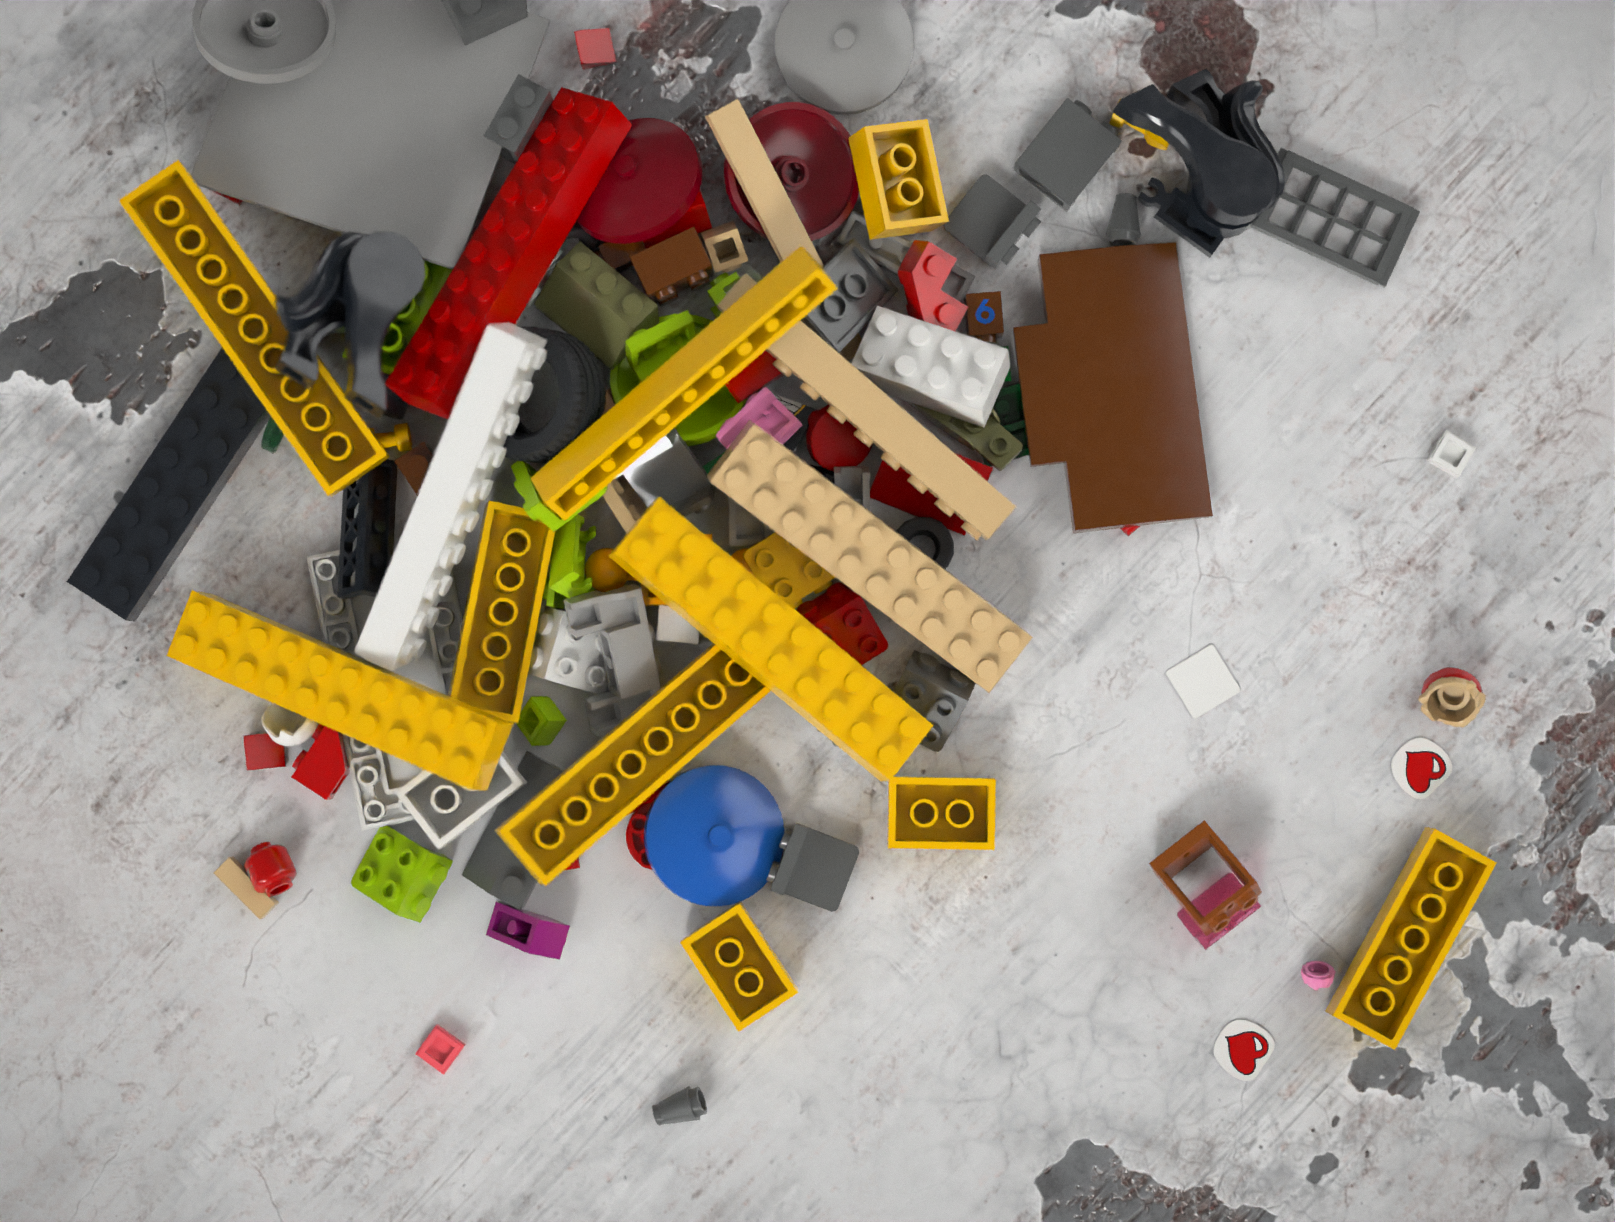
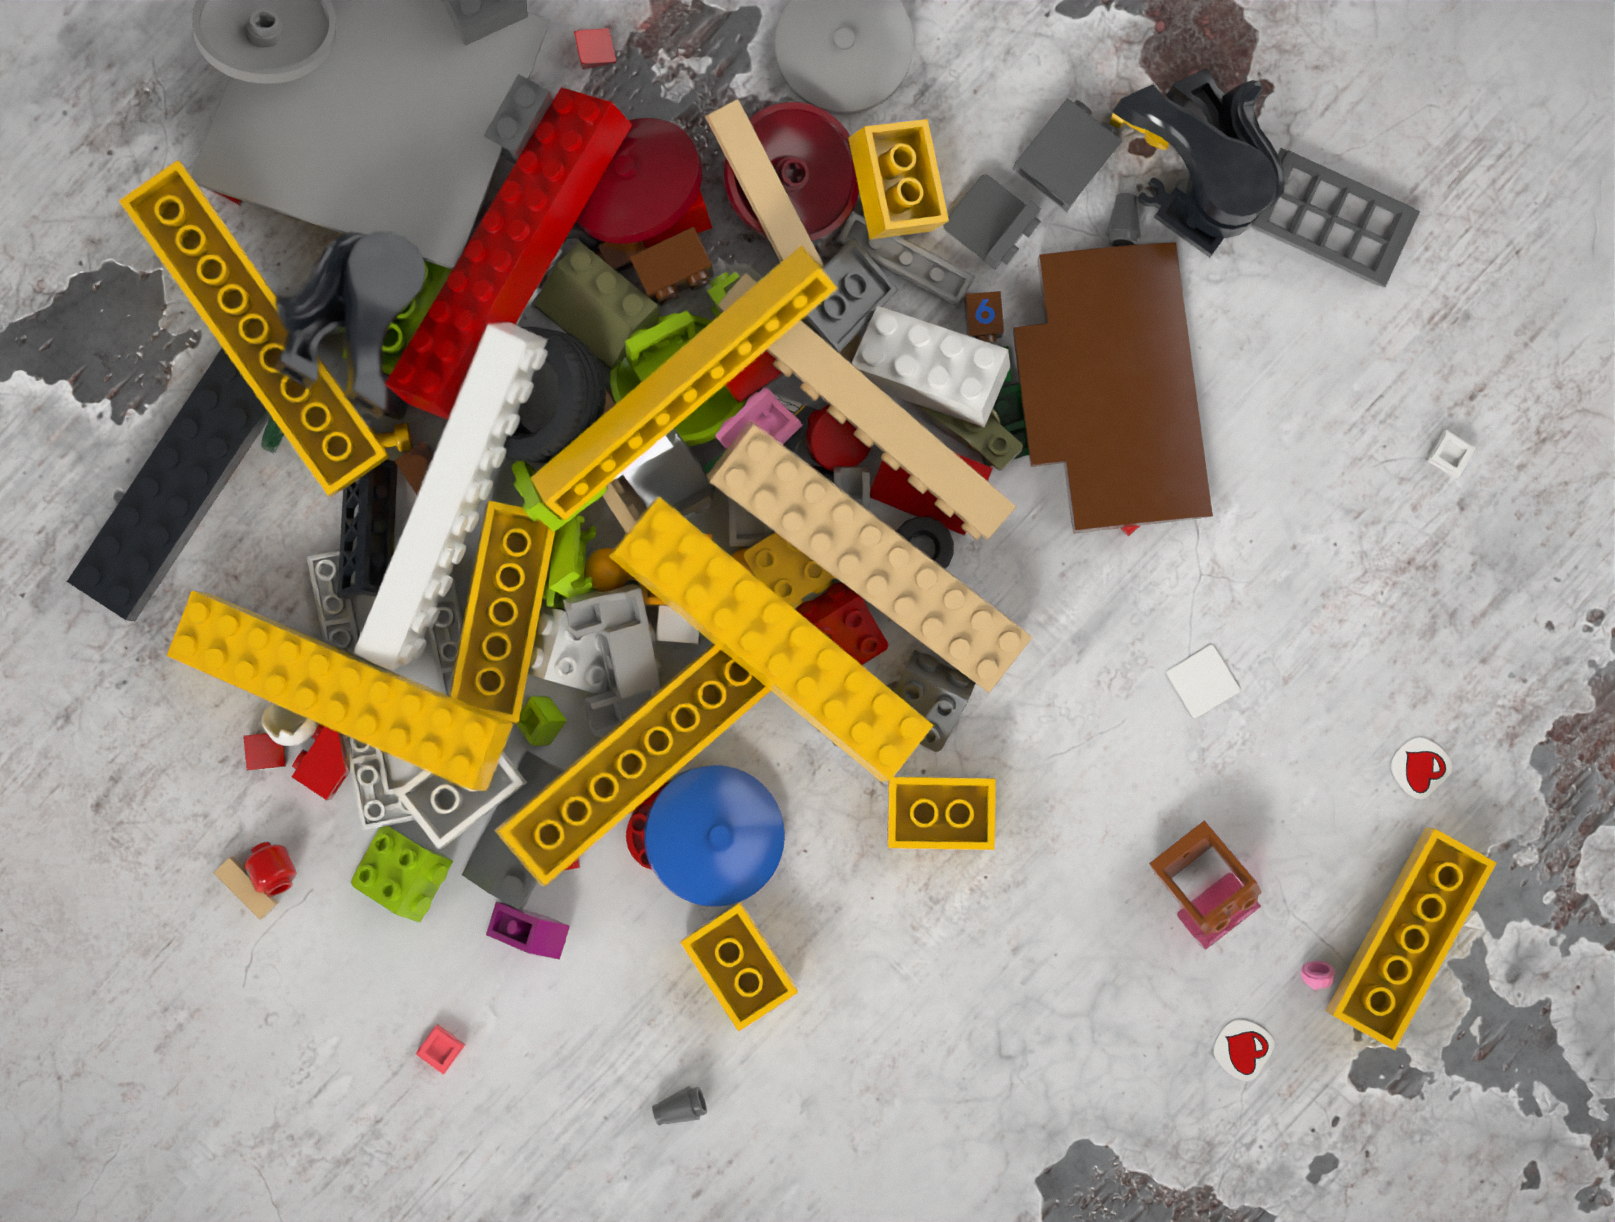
tan brick [701,221,748,273] -> none
dark grey bracket [767,823,859,912] -> none
brick [897,240,969,331] -> none
tan hair [1418,667,1486,728] -> none

